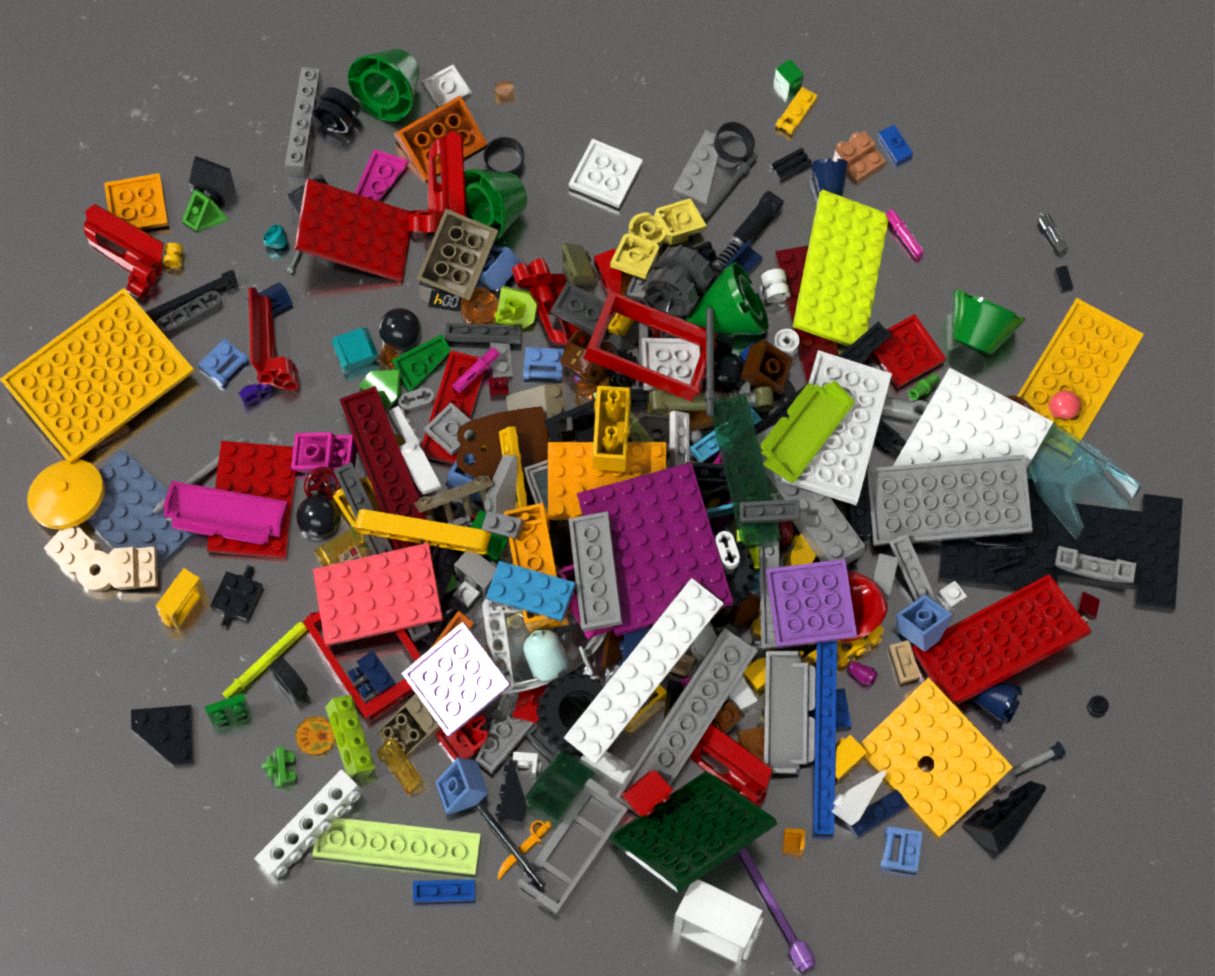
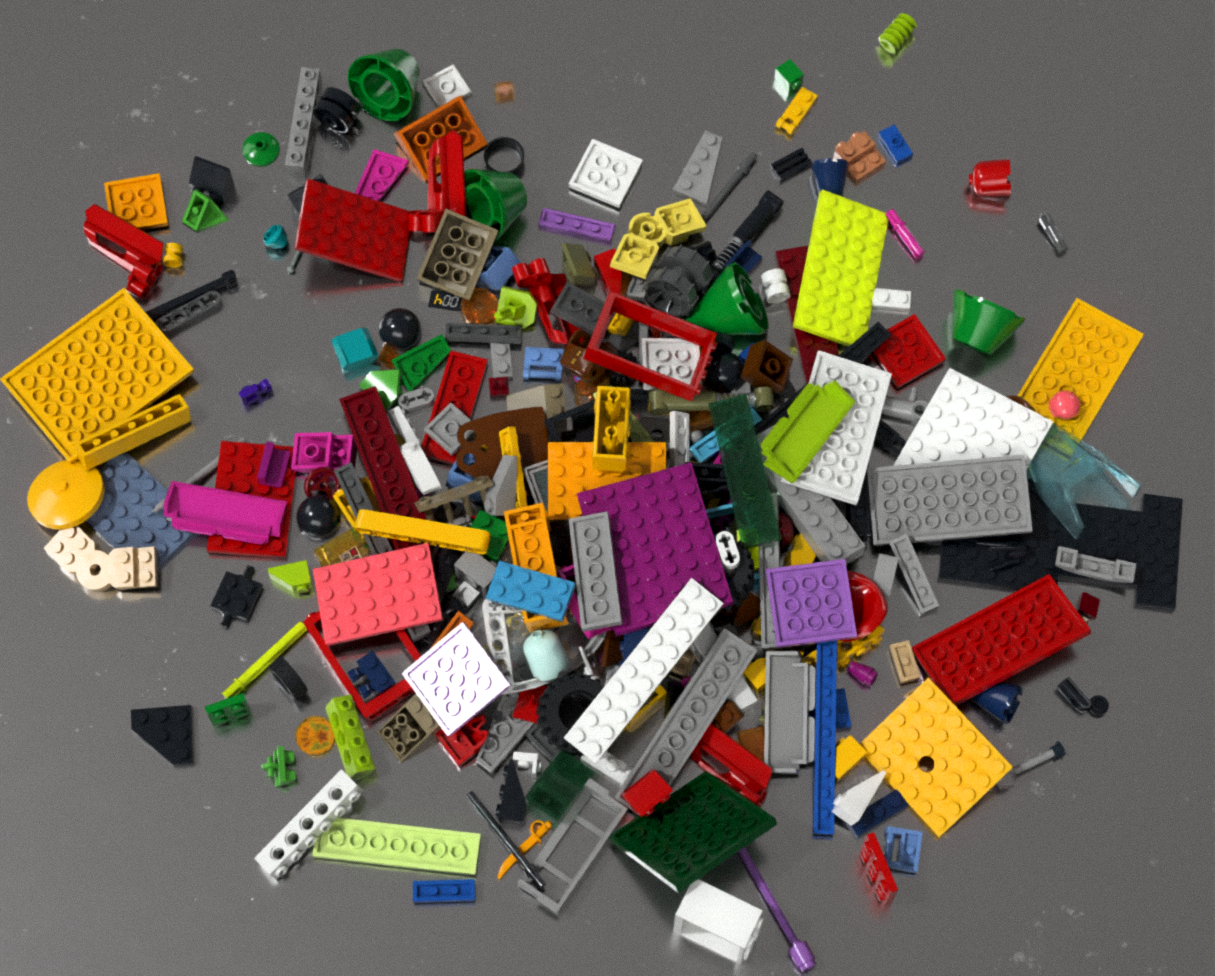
yellow window [156,568,205,628] -> none
medium blue plate [198,338,250,386] -> none
dark blue panel [246,282,293,314] -> none
red panel [248,287,299,391] -> none
clear yellow plate [377,738,424,795] -> none
medium blue slope [435,757,488,815] -> none
dark pink axle [452,348,500,393] -> none
plate [481,511,525,540] -> none
dark grey bar [704,308,716,416] -> none
black tyre [714,122,755,163] -> none
dark grey plate [740,499,800,524] -> none
white wheel [774,329,799,359] -> none
light orange panel [782,828,806,855] -> none
medium blue slope [896,595,953,652] -> none
bright green pin [908,374,940,400] -> none
white plate [938,581,967,609] -> none
black wedge [963,781,1046,852] -> none
black piece [1055,265,1073,292] -> none
none -> yellow brick [75,394,191,470]
none -> green dish [242,132,280,166]
none -> magenta panel [257,441,290,488]
none -> lime slope [268,560,313,593]
none -> medium lavender tile [538,208,616,243]
none -> red plate [859,832,898,906]
none -> white plate [872,288,911,311]
none -> lime piece [879,13,917,54]
none -> red cylinder [969,159,1011,197]
none -> black hinge [1056,676,1092,713]

